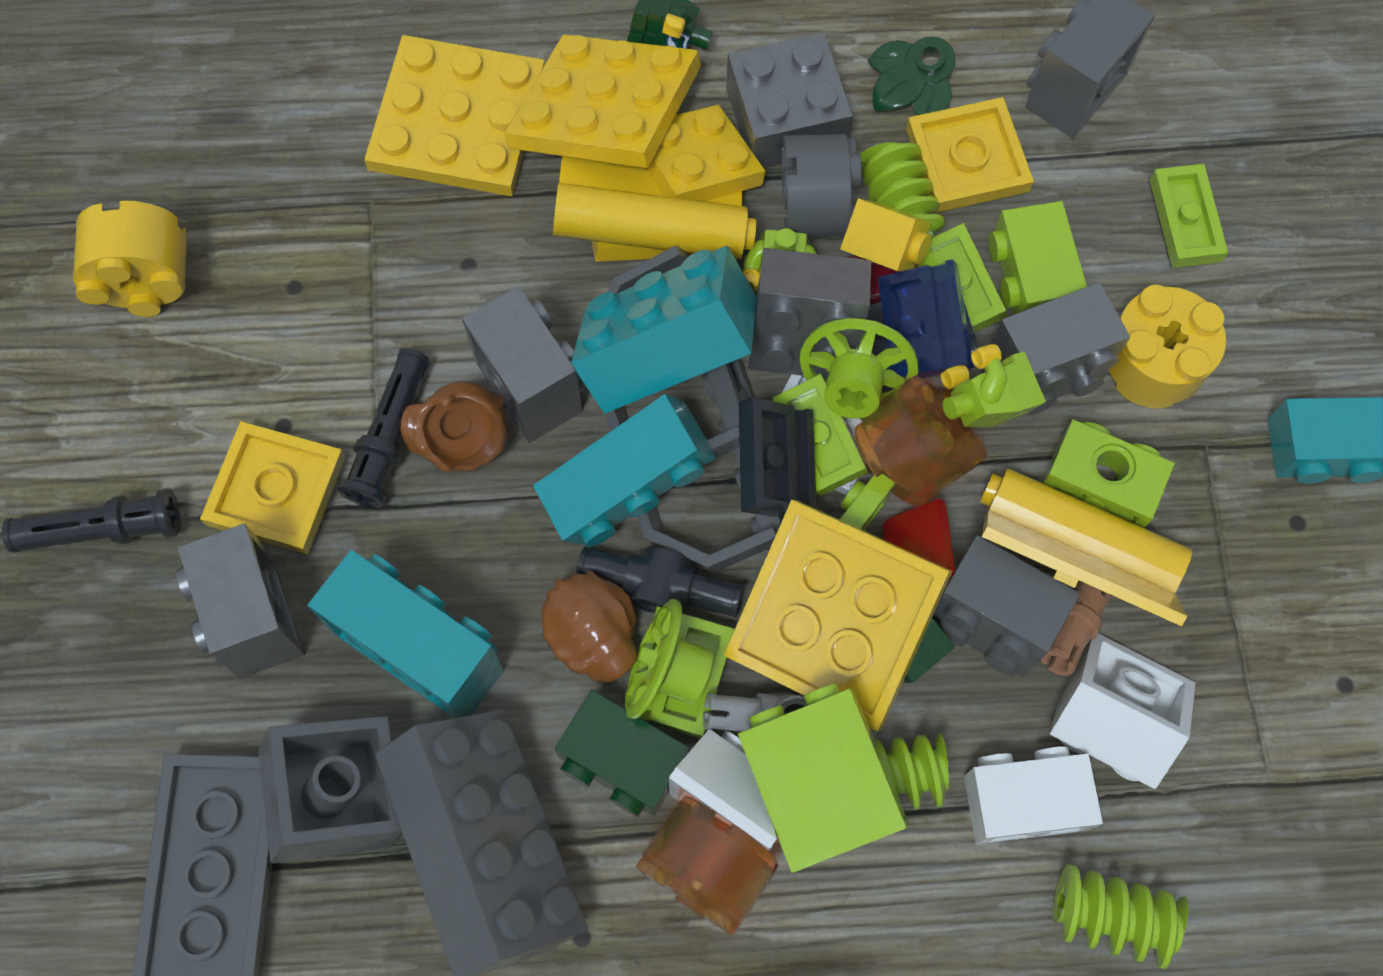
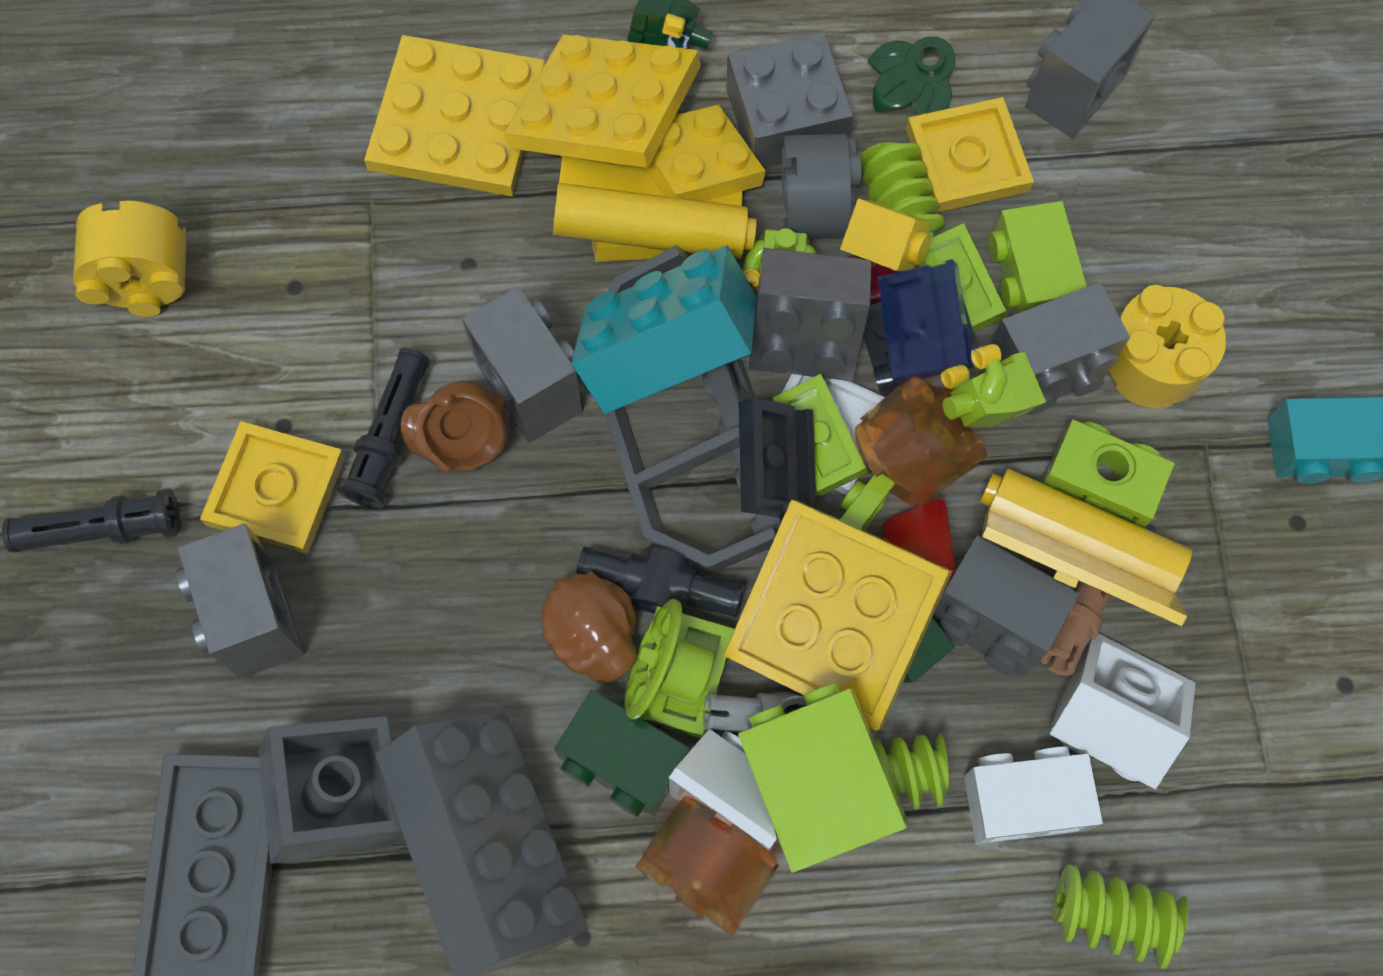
teal brick [307,549,504,718] -> none
teal brick [533,394,716,547] -> none
lime wheel [799,318,919,419] -> none
lime plate [1149,164,1228,268] -> none

